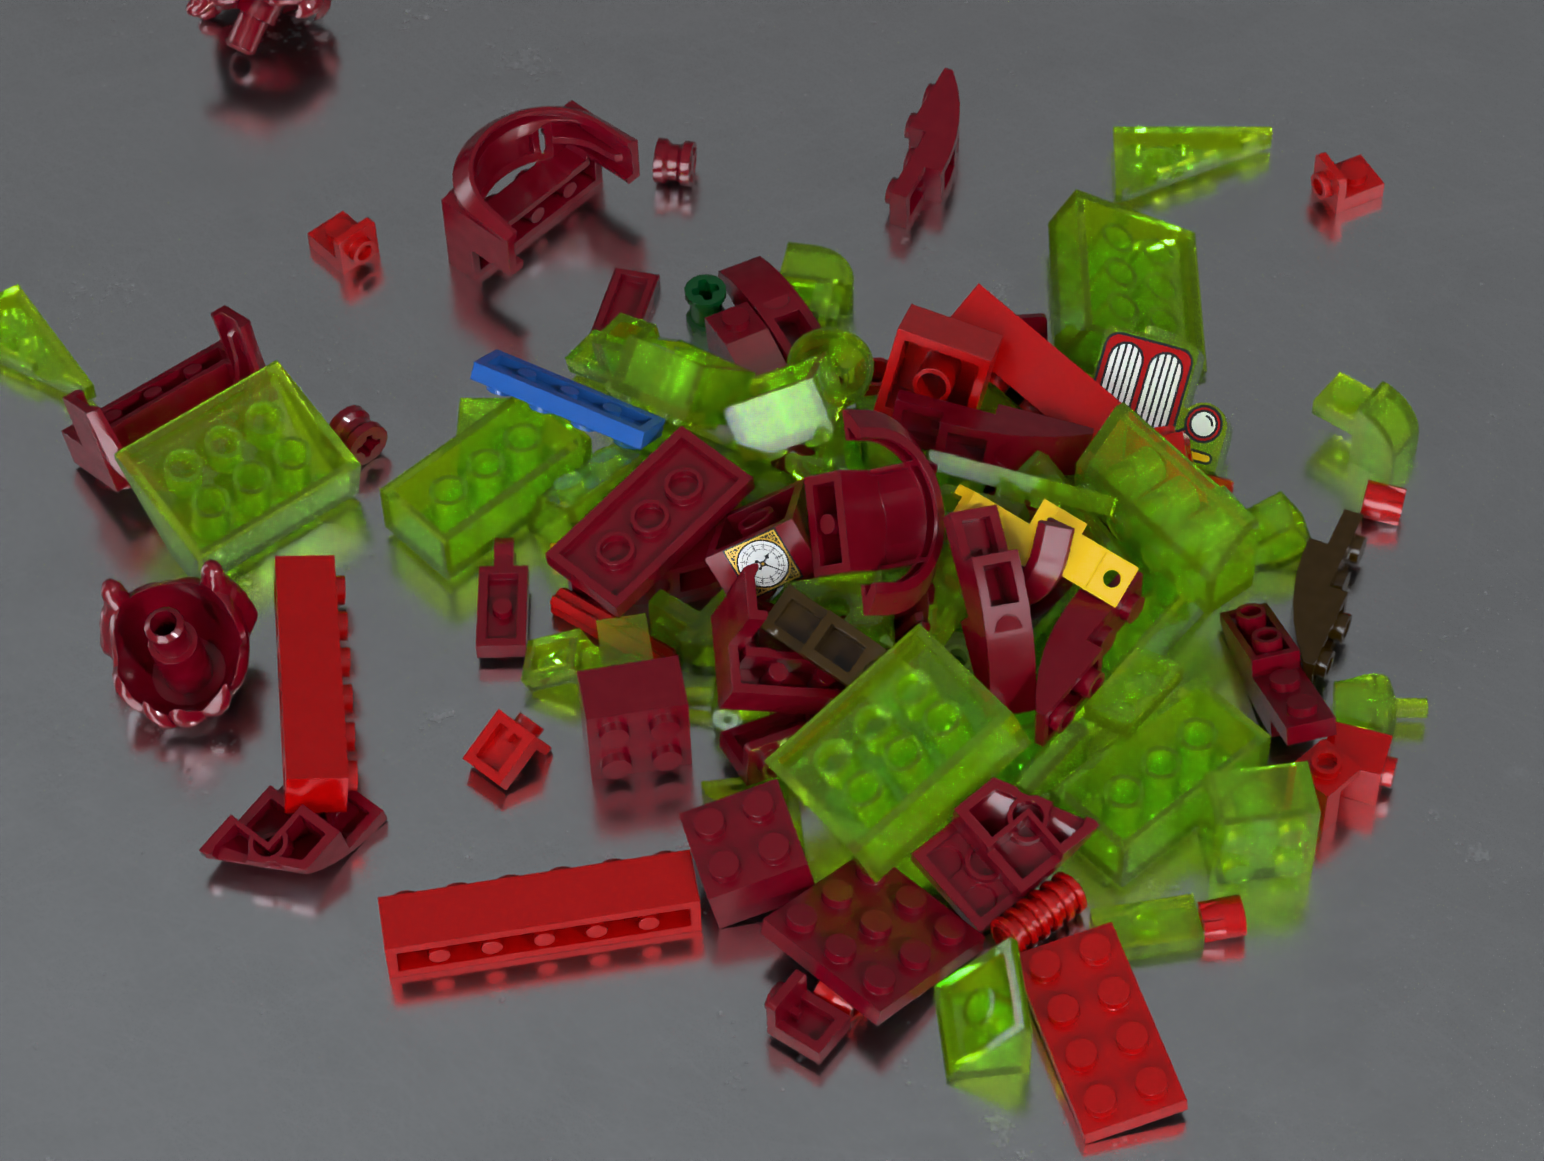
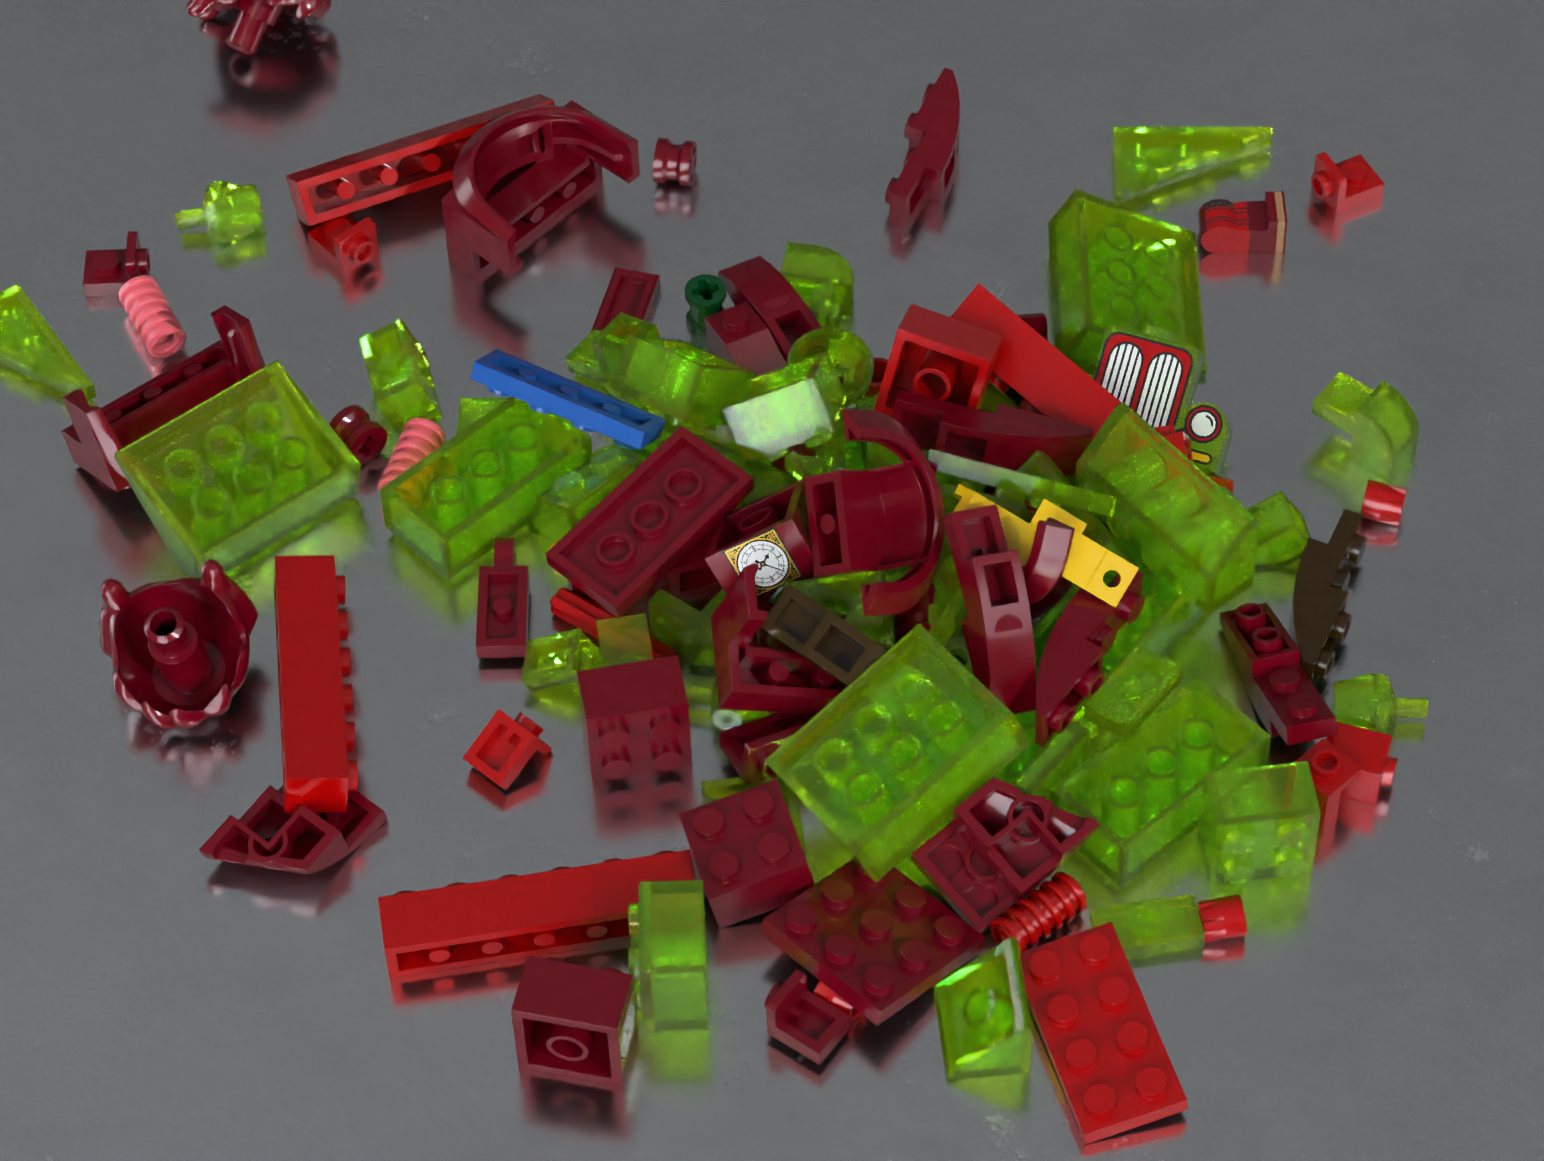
none -> dark red bracket [83,231,150,297]
none -> coral piece [119,275,186,359]
none -> clear neon green piece [175,181,264,243]
none -> red brick [285,94,555,226]
none -> clear neon green brick [359,319,443,436]
none -> coral piece [378,417,445,506]
none -> dark red brick [511,956,638,1087]
none -> clear neon green brick [628,880,708,1031]
none -> leg [1198,191,1287,253]

